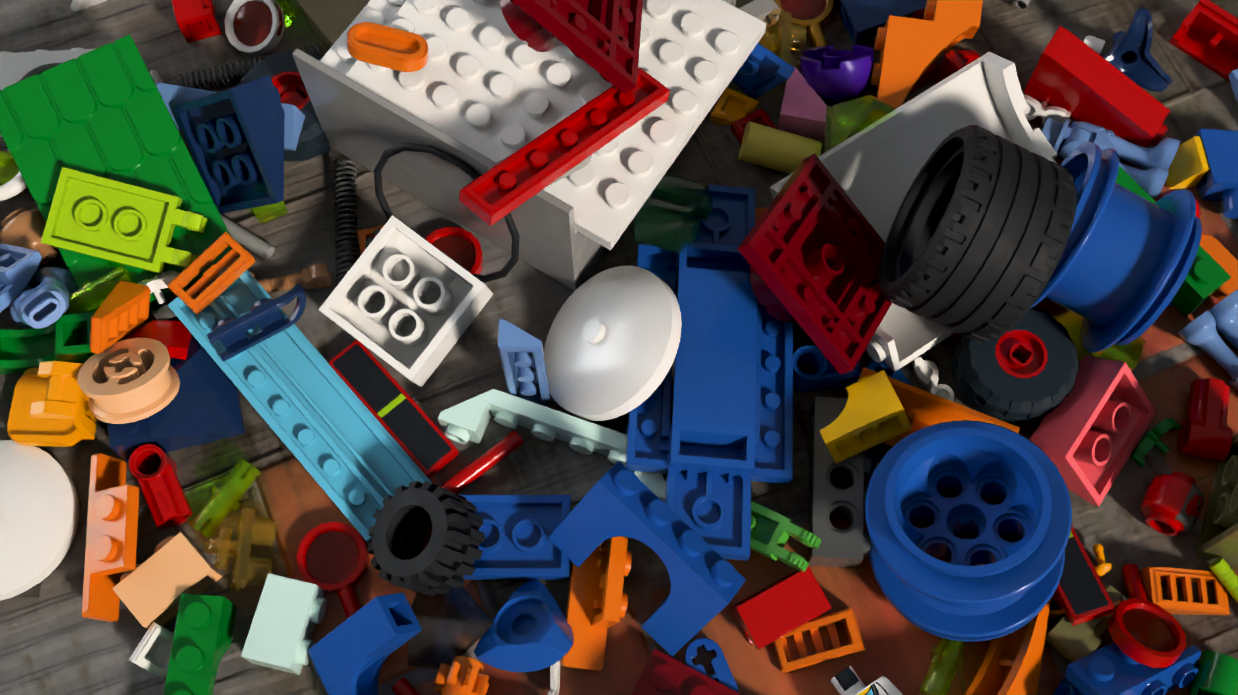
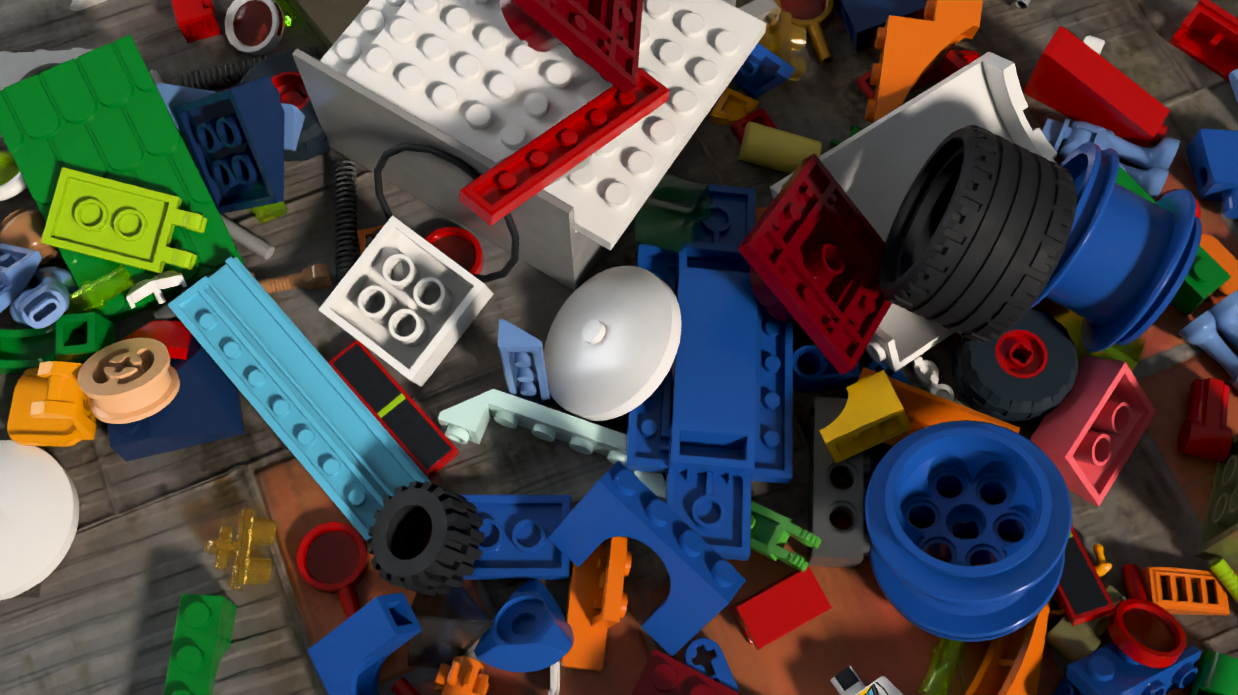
orange bracket [82,453,139,622] -> none
orange slope [90,281,151,354] -> none
light nougat brick [112,532,222,629] -> none
red piece [129,444,193,529] -> none
white slope [129,622,174,679] -> none
orange tile [167,232,256,316] -> none
clear neon green pin [188,457,262,539] -> none
dark blue piece [207,284,306,362] -> none
light aqua brick [241,573,327,675] -> none
orange tile [347,22,428,72] -> none
red bar [440,430,524,494] -> none
orange slope [773,608,866,674] -> none
bright pink slope [777,66,838,142] -> none
dark purple cylinder [800,44,874,107] -> none
clear neon green slope [825,95,895,152] -> none
white piece [1023,95,1071,125] -> none
dark blue piece [1103,7,1173,92] -> none
green piece [1131,418,1182,467] -> none
red head [1140,472,1205,536] -> none
yellow slope [1166,136,1210,189] -> none

